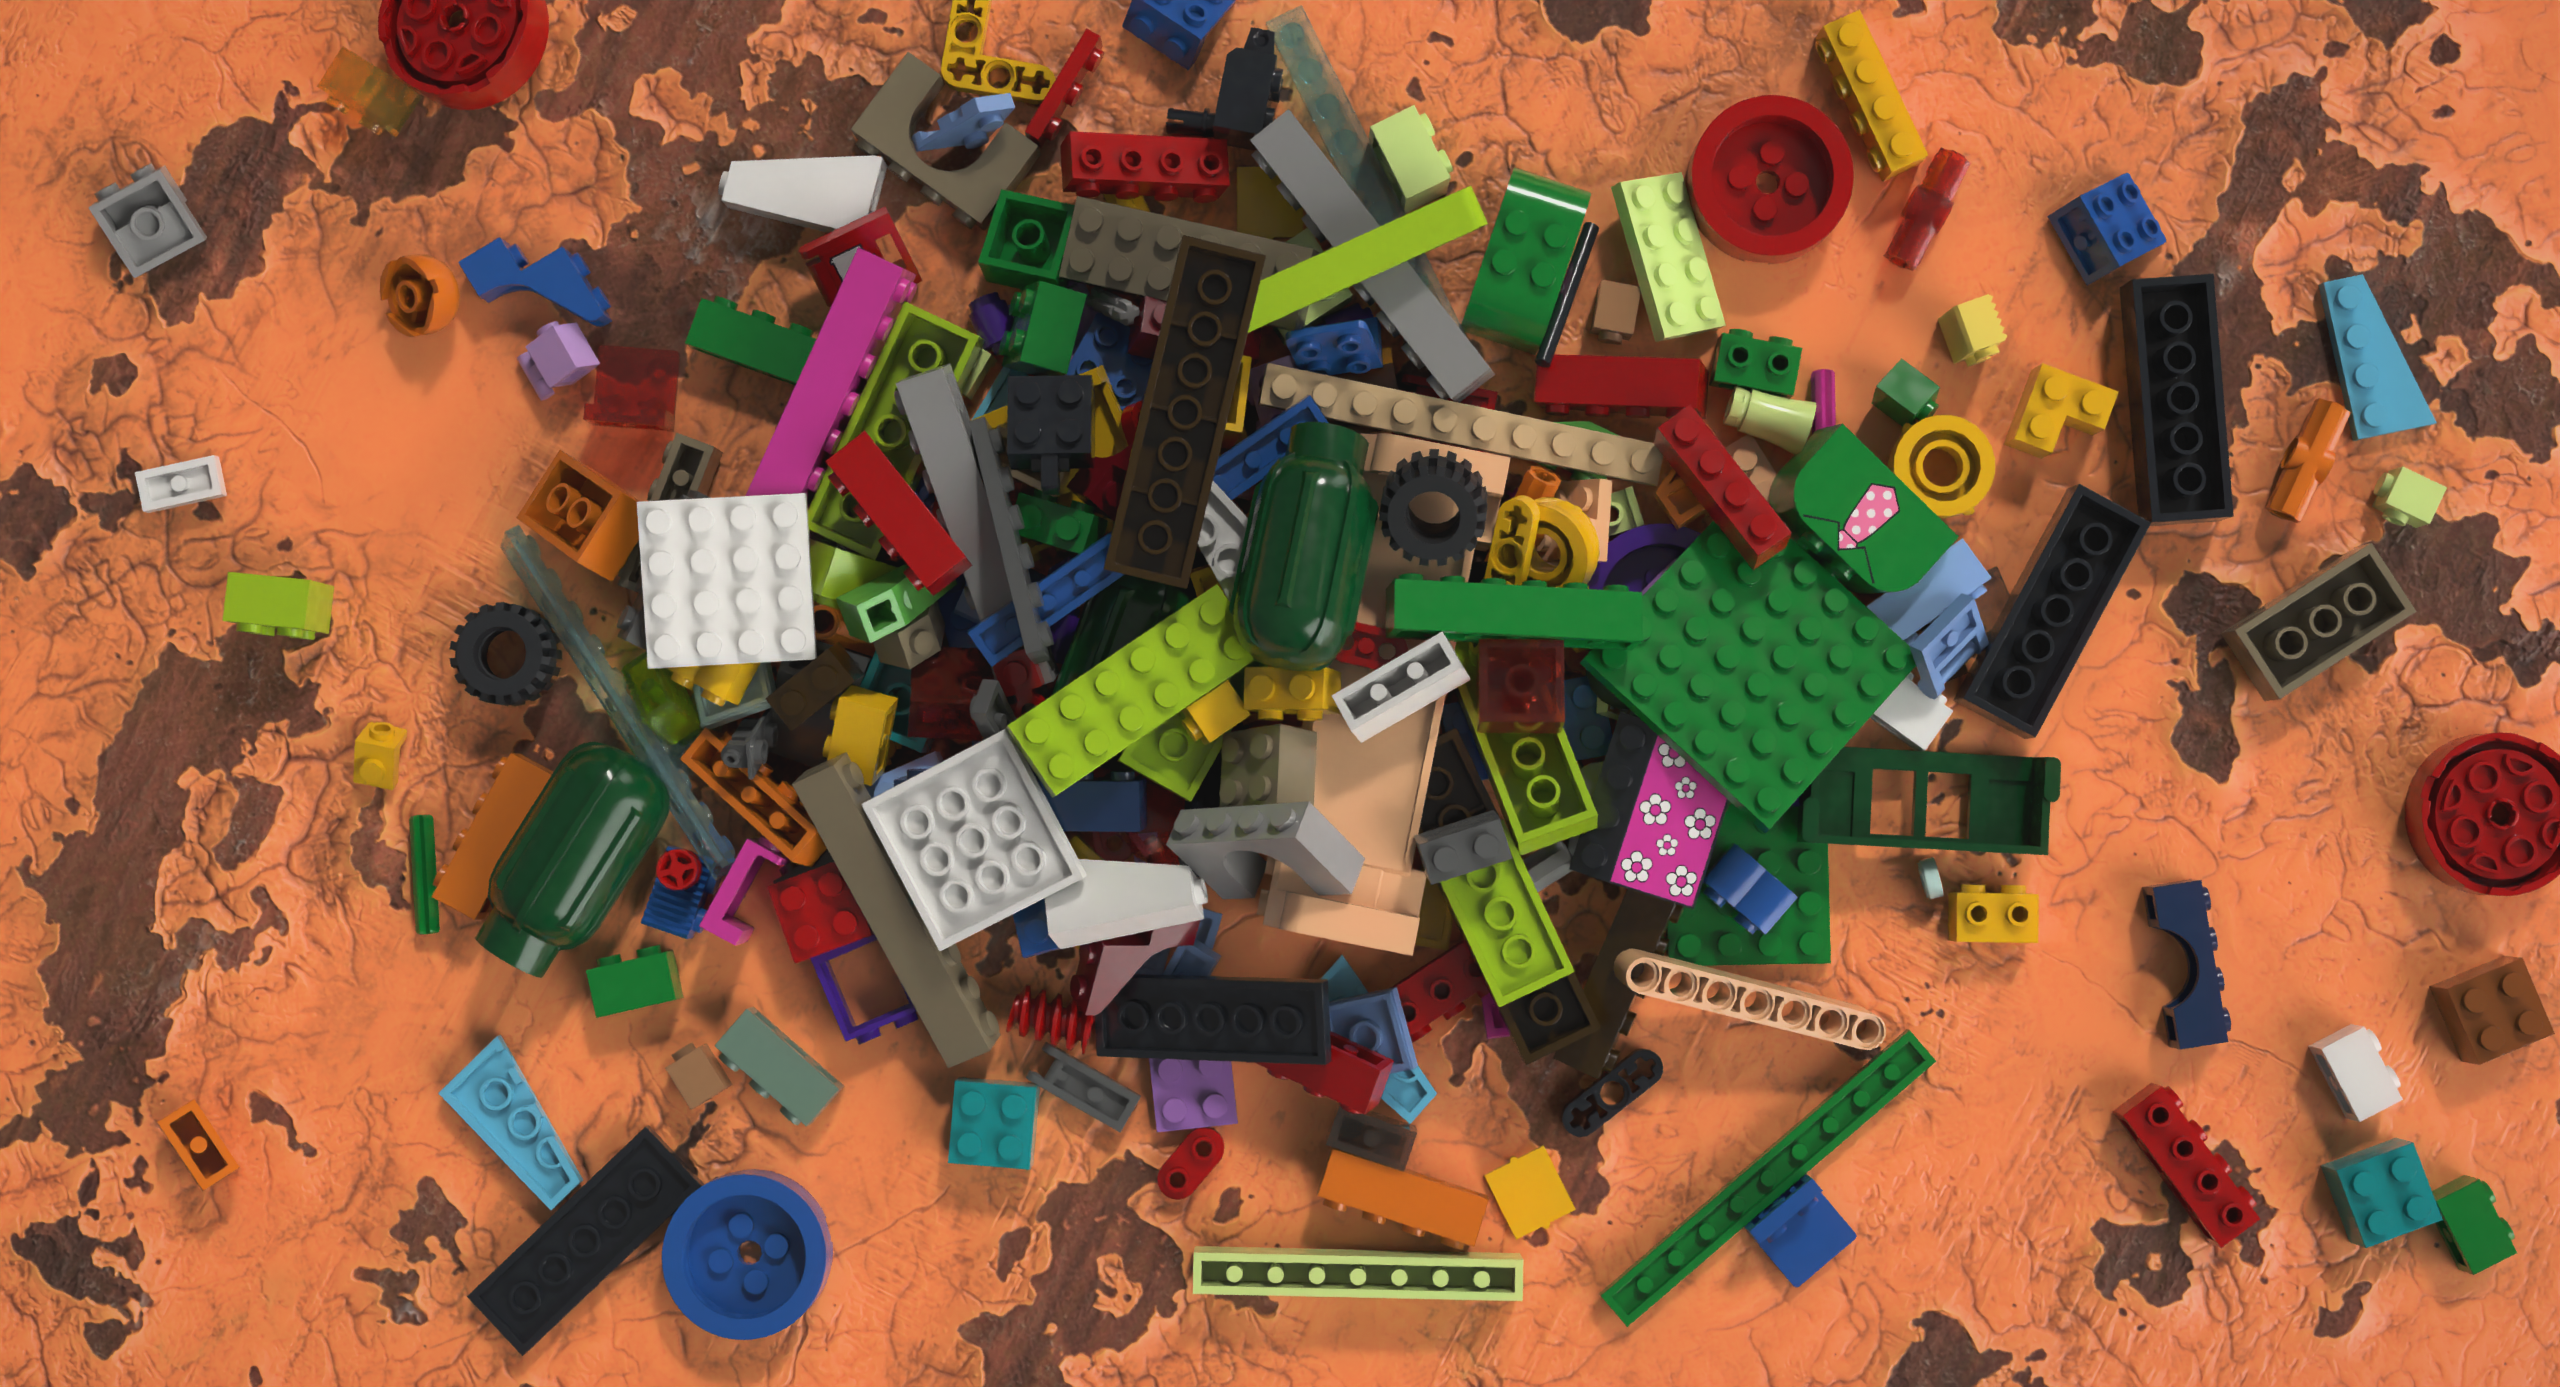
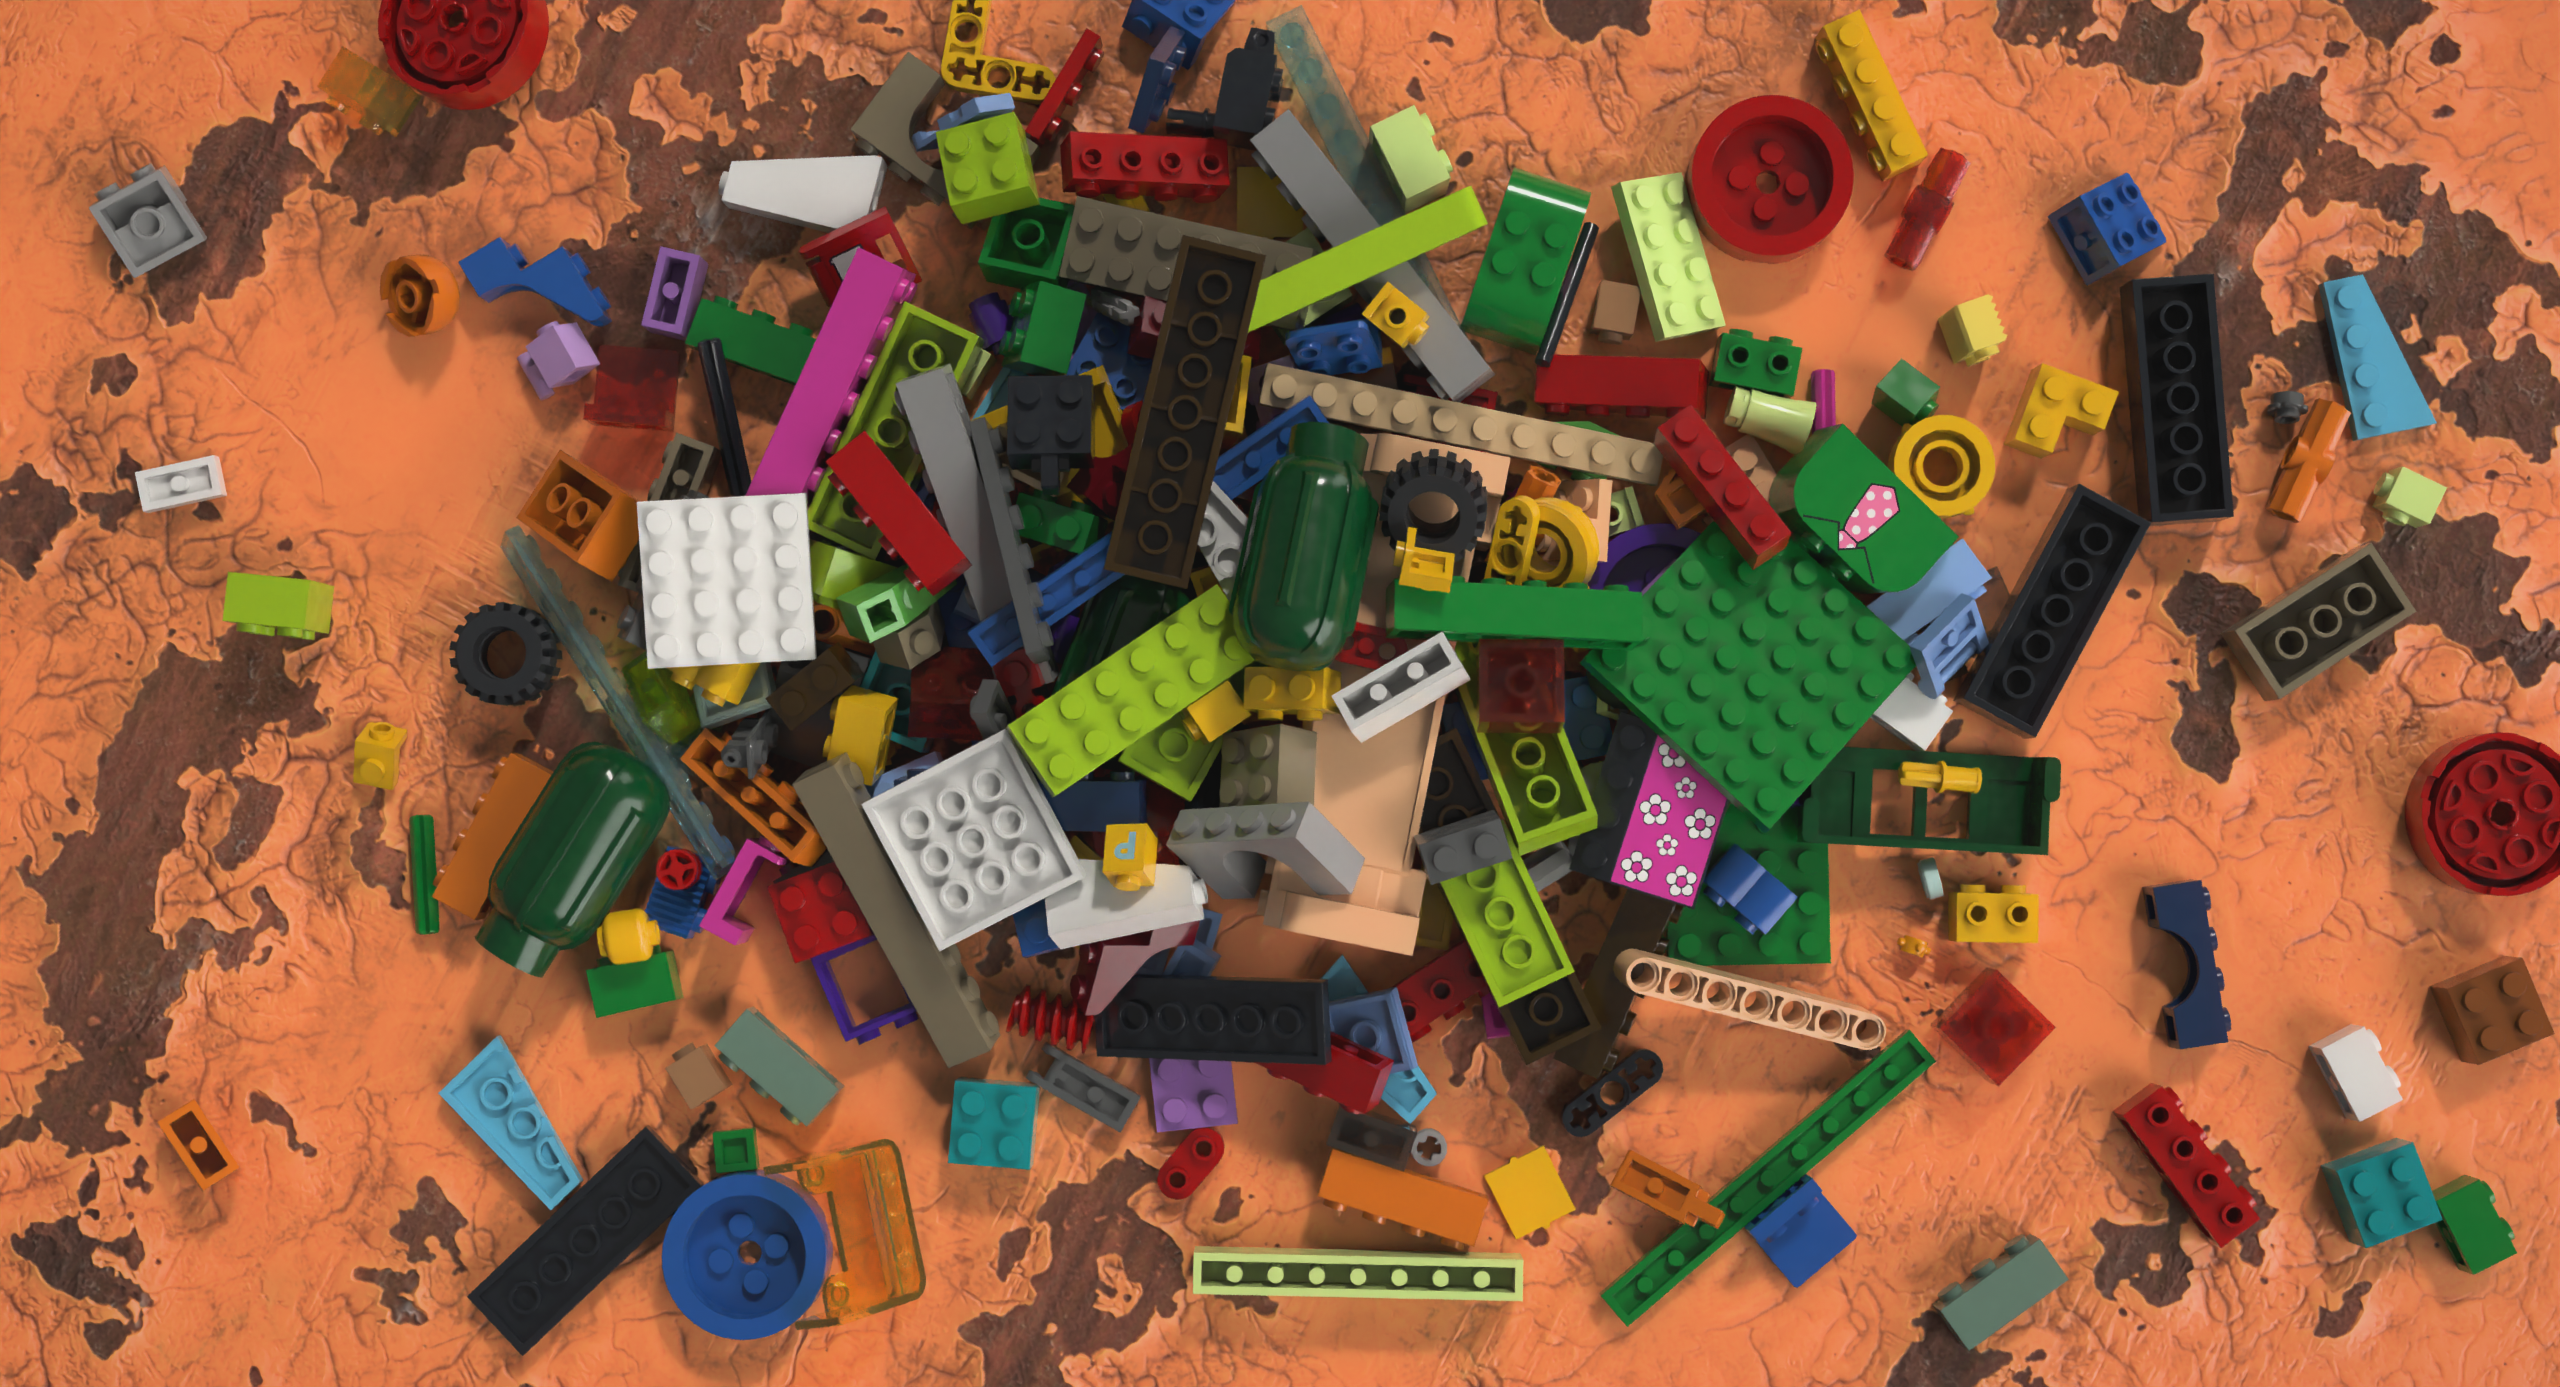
none -> yellow head [597,908,660,965]
none -> medium lavender brick [641,246,709,341]
none -> black axle [697,338,751,497]
none -> green plate [713,1127,760,1173]
none -> clear yellow windscreen [763,1139,926,1330]
none -> lime brick [936,112,1040,224]
none -> yellow brick [1102,823,1158,891]
none -> dark blue plate [1128,26,1187,134]
none -> yellow brick [1362,281,1430,349]
none -> yellow bracket [1393,527,1455,593]
none -> light grey bush [1410,1128,1447,1166]
none -> orange hinge [1610,1149,1726,1229]
none -> light orange piece [1897,935,1931,958]
none -> yellow axle [1898,761,1982,794]
none -> clear red brick [1930,967,2056,1086]
none -> sand green brick [1932,1234,2069,1351]
none -> dark grey plate [2267,391,2308,424]

